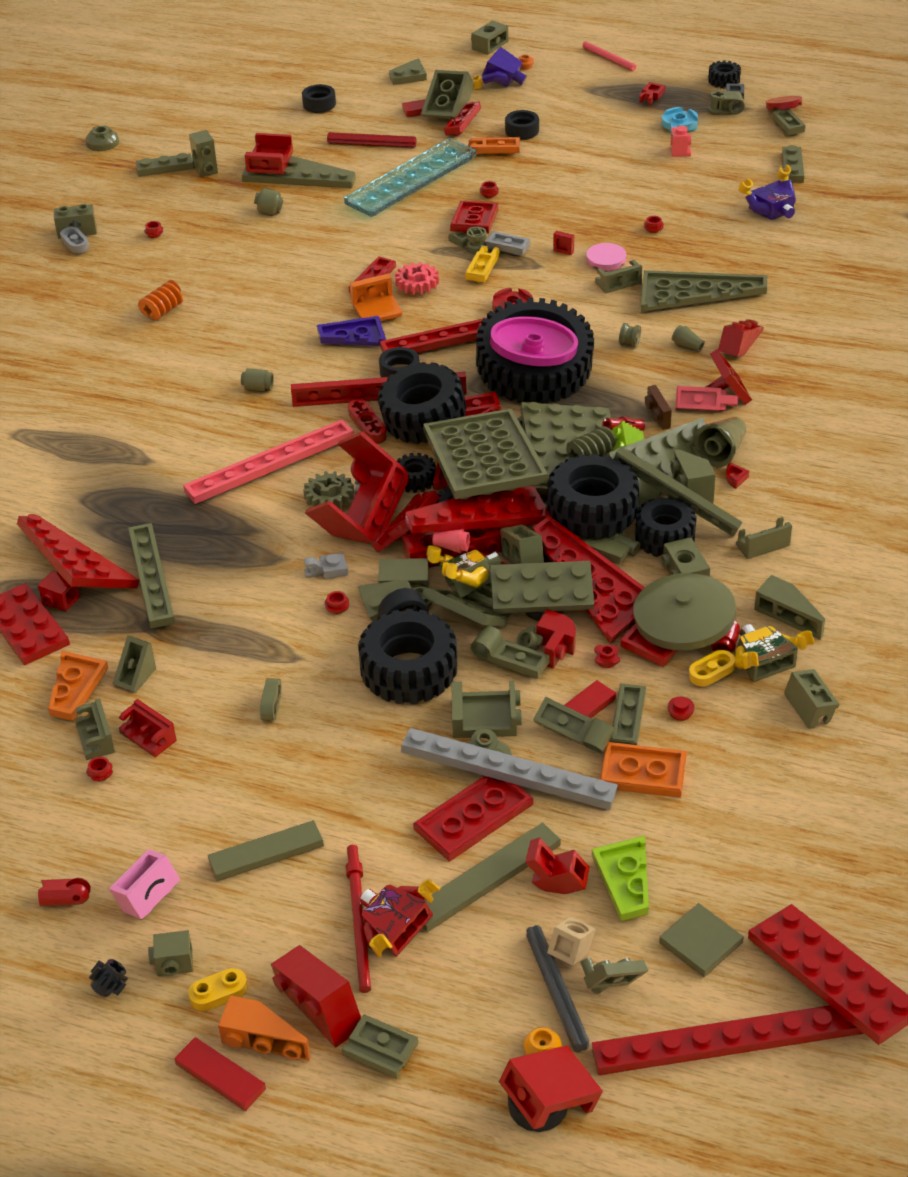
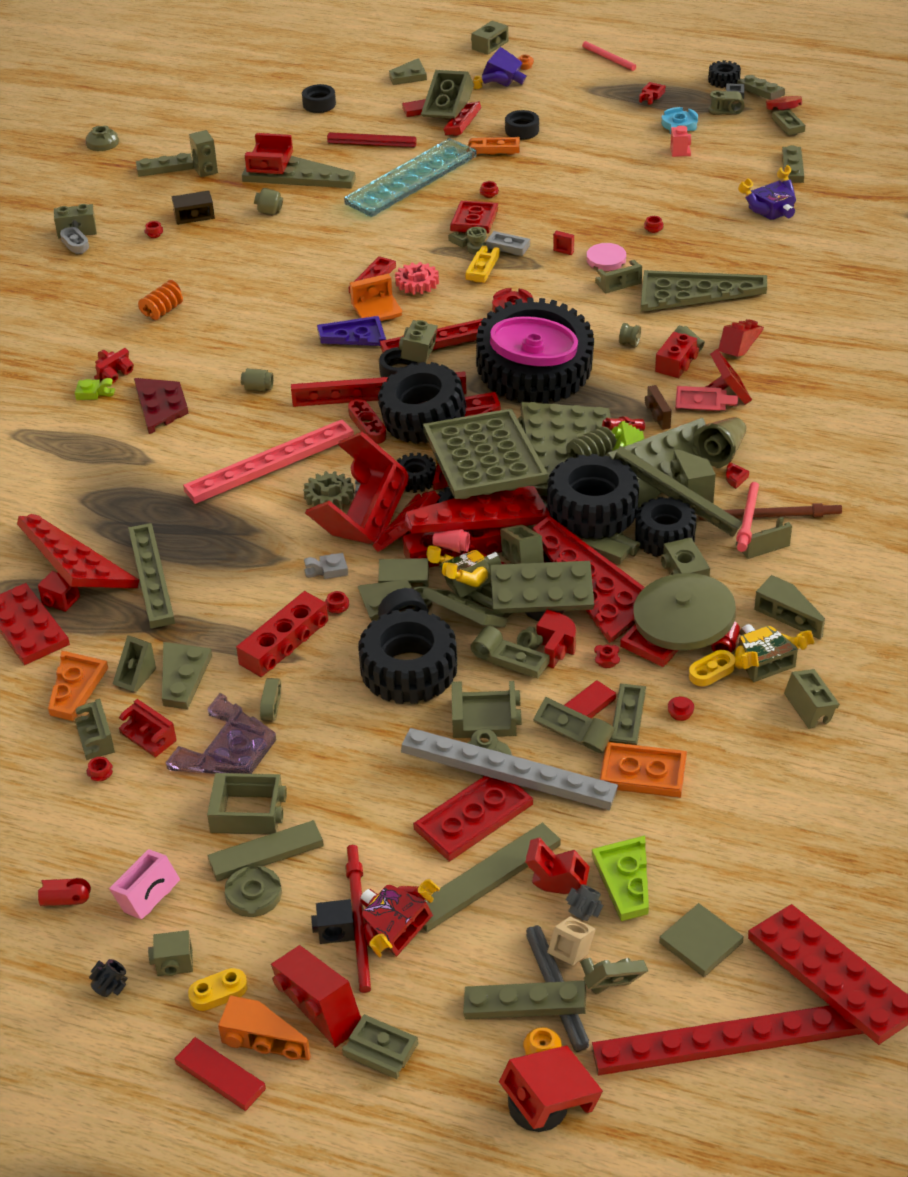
none -> lime plate [75,378,115,400]
none -> red hips [94,348,134,384]
none -> dark red wing [134,378,189,434]
none -> olive wing [162,642,212,710]
none -> wing [166,693,276,774]
none -> dark brown brick [171,191,215,225]
none -> olive window [207,773,287,834]
none -> olive tile [225,866,282,917]
none -> red brick [236,591,329,677]
none -> black brick [311,899,355,944]
none -> olive brick [399,320,438,363]
none -> olive plate [463,980,586,1019]
none -> dark grey gear [566,884,604,921]
none -> red brick [655,331,699,379]
none -> copper bar [698,503,842,520]
none -> coral bar [736,482,759,552]
none -> olive plate [737,75,785,100]

